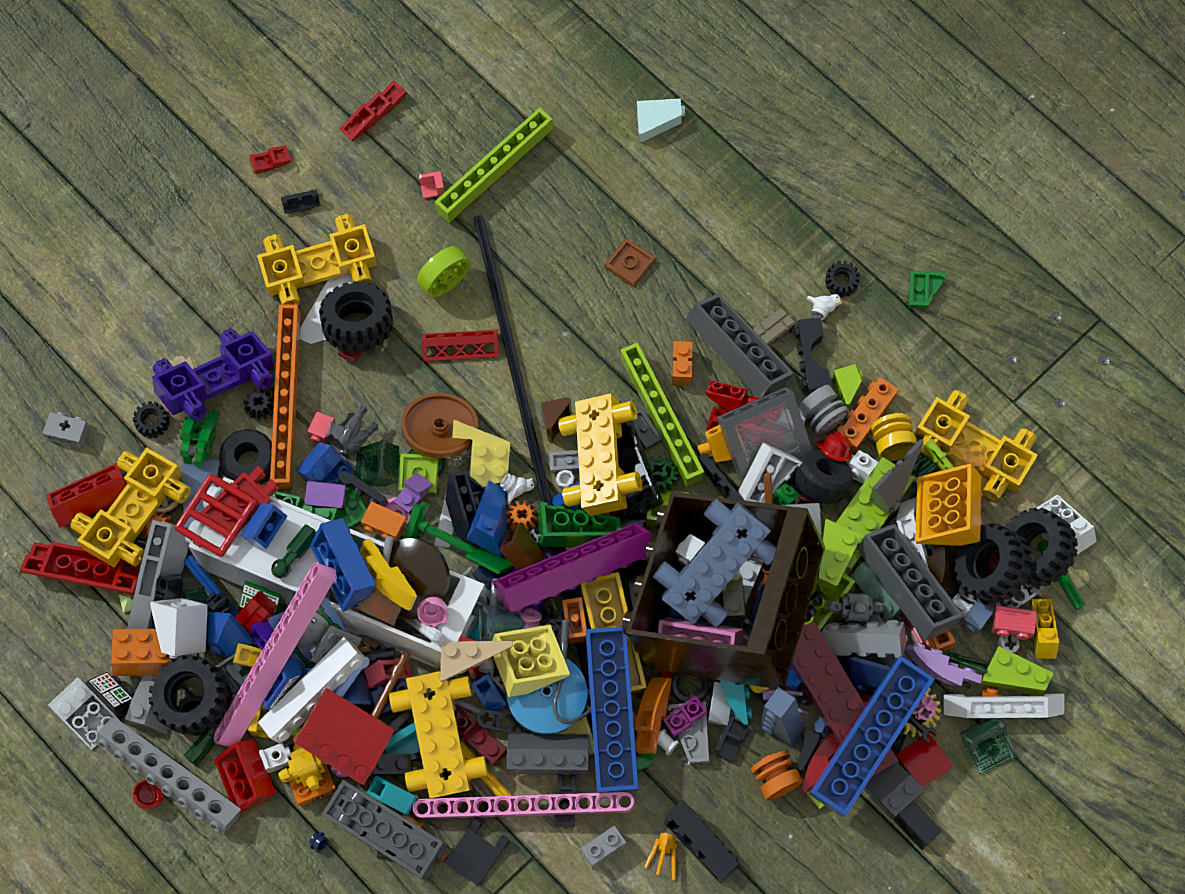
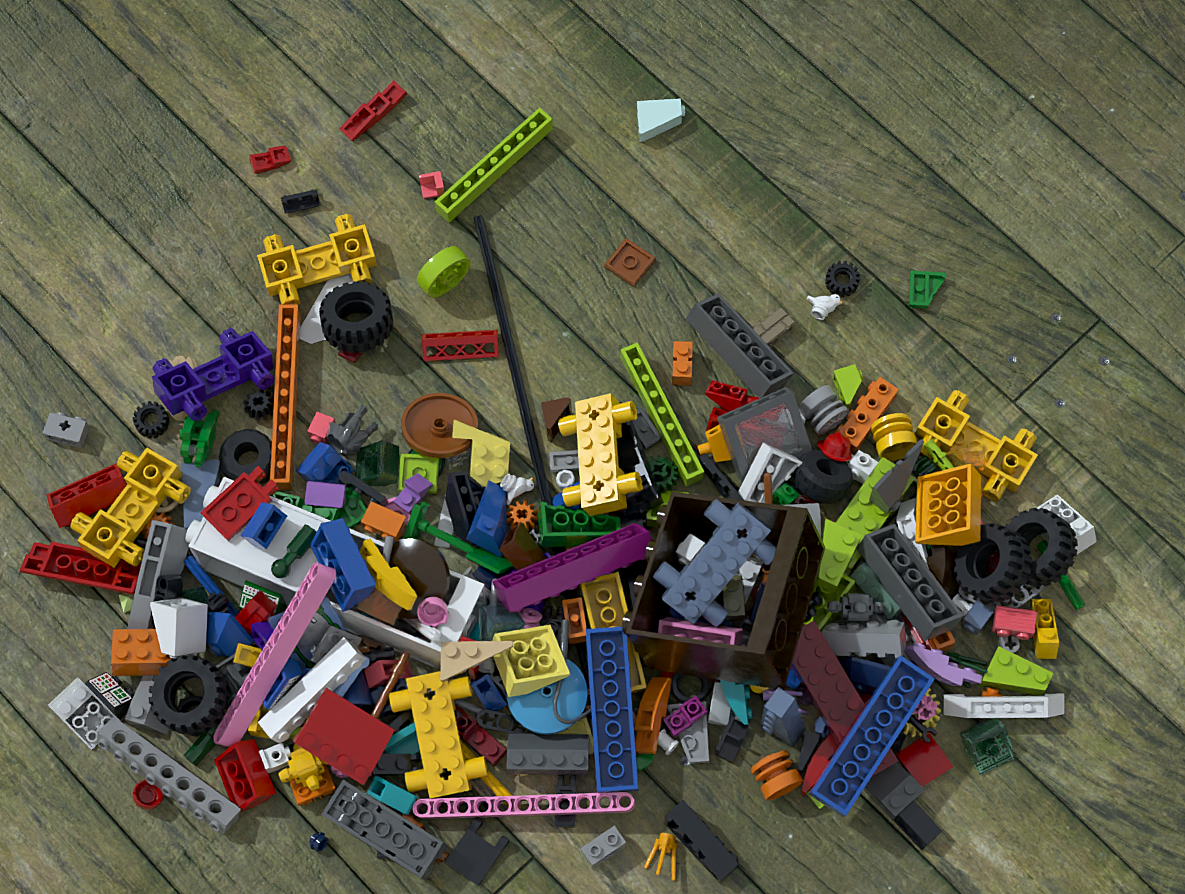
red bar [174,474,258,557] -> none
black arch [794,317,831,396] -> none

